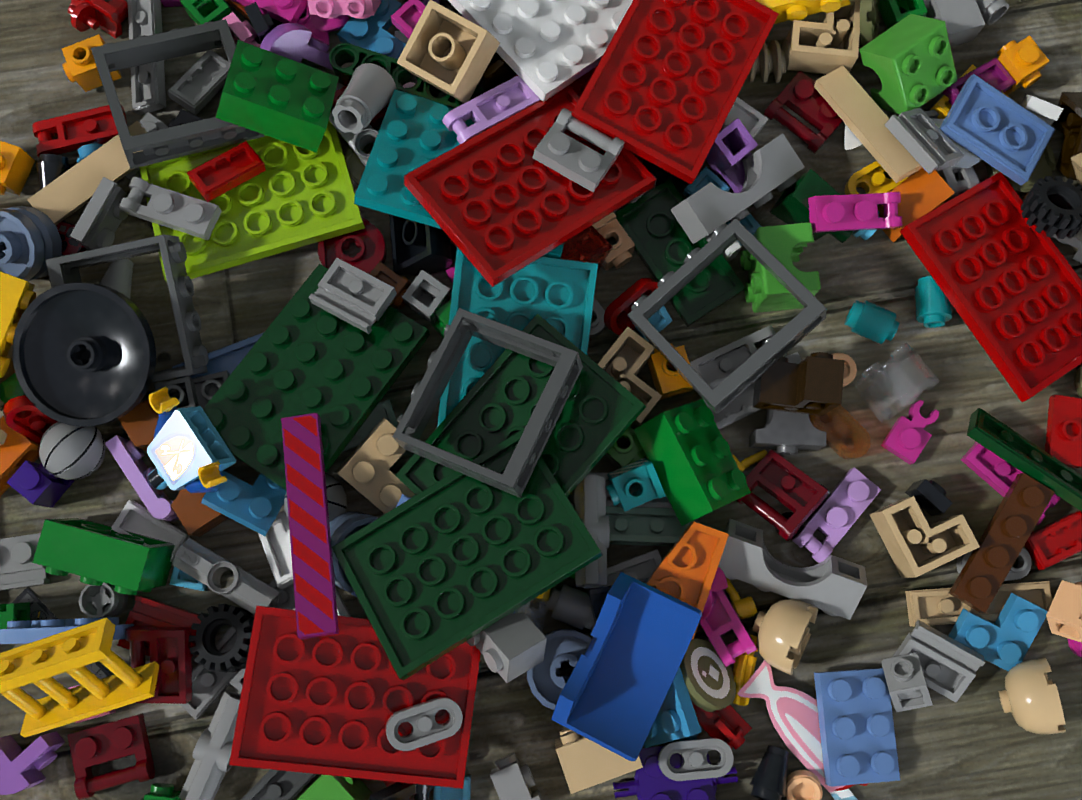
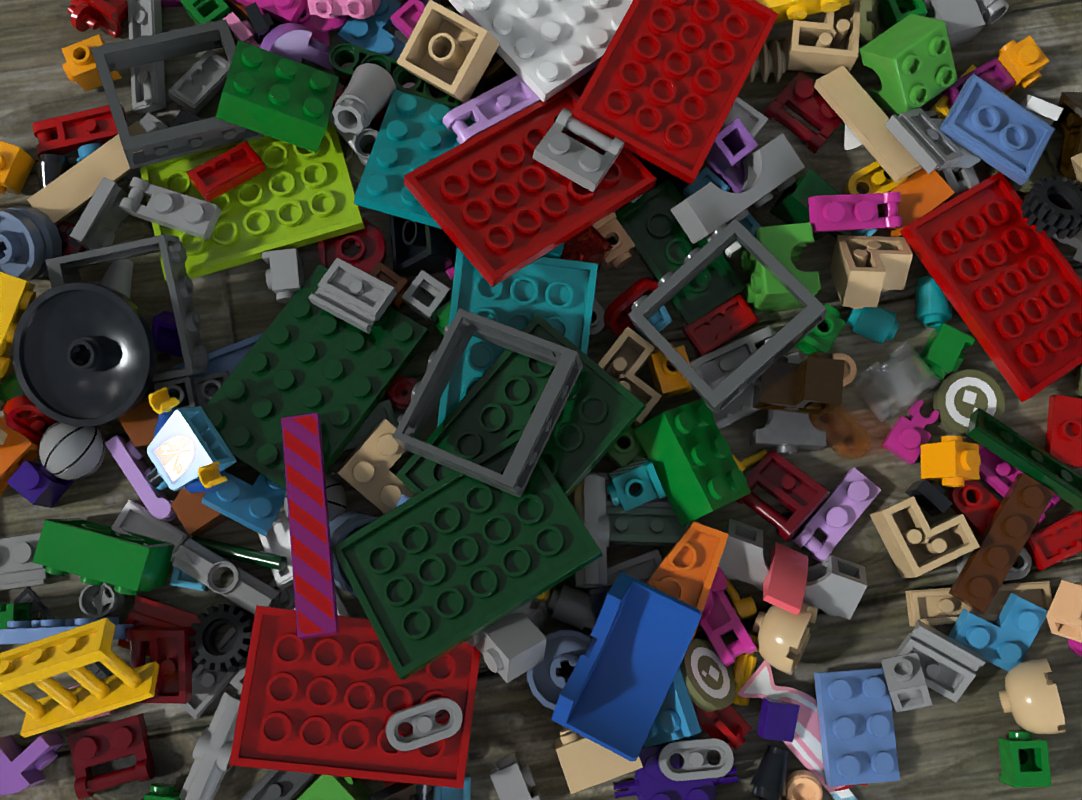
none -> dark purple slope [152,311,183,357]
none -> dark green bar [191,536,287,571]
none -> light grey brick [262,248,305,303]
none -> red plate [388,377,417,410]
none -> red plate [682,292,759,357]
none -> dark purple slope [756,697,800,742]
none -> coral slope [763,542,808,615]
none -> green brick [794,304,845,356]
none -> tan brick [830,235,913,309]
none -> green brick [915,323,975,381]
none -> light orange brick [920,436,981,487]
none -> olive tile [933,369,1005,438]
none -> red plate [948,480,1001,537]
none -> green brick [998,730,1052,788]

